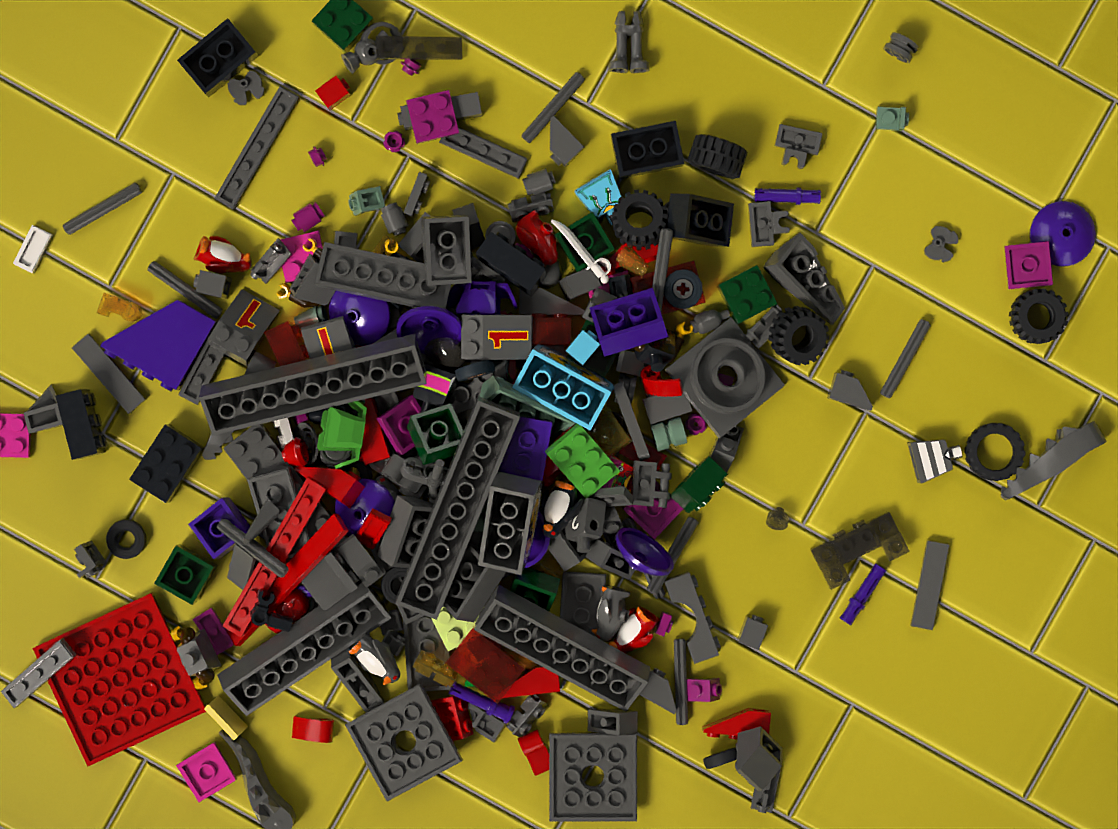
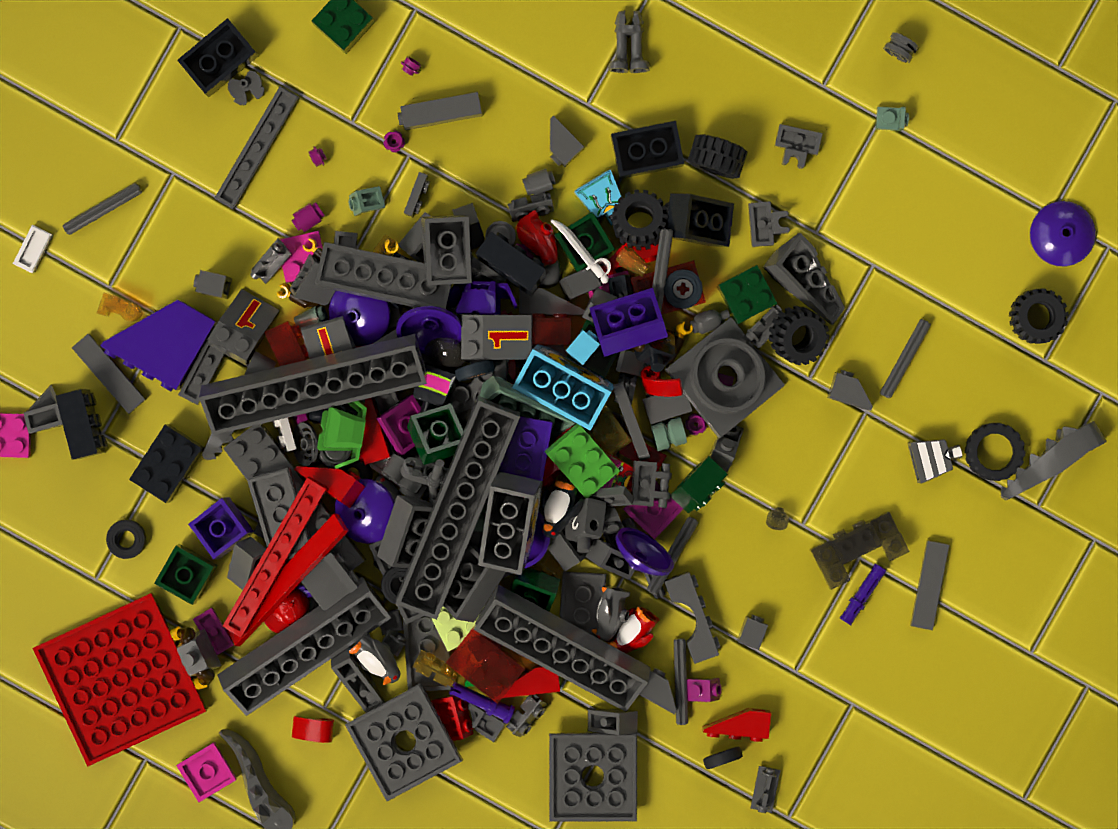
tile [1,638,77,708] -> none
dark grey bracket [74,540,107,578] -> none
dark grey axle [147,261,223,319] -> none
animal [194,236,252,273] -> none
light yellow tile [204,695,248,740] -> none
dark grey axle [217,519,289,577] -> none
dark grey slope [243,499,280,546] -> none
black bar [250,588,293,632] -> none
red cone [282,437,309,467] -> none
red brick [315,75,351,111] -> none
dark grey slope [335,534,384,588] -> none
dark grey piece [341,22,403,73] -> none
red tile [355,508,392,549] -> none
clear smoke tile [376,36,463,60] -> none
dark grey brick [381,202,409,236] -> none
magenta plate [406,90,459,144] -> none
dark grey tile [439,127,528,179] -> none
red panel [517,729,549,776] -> none
dark grey axle [522,72,585,143] -> none
magenta plate [654,611,674,637] -> none
dark grey slope [735,726,782,792] -> none
dark purple pin [754,187,821,205] -> none
dark grey piece [924,226,958,262] -> none
magenta plate [1005,241,1053,289] -> none

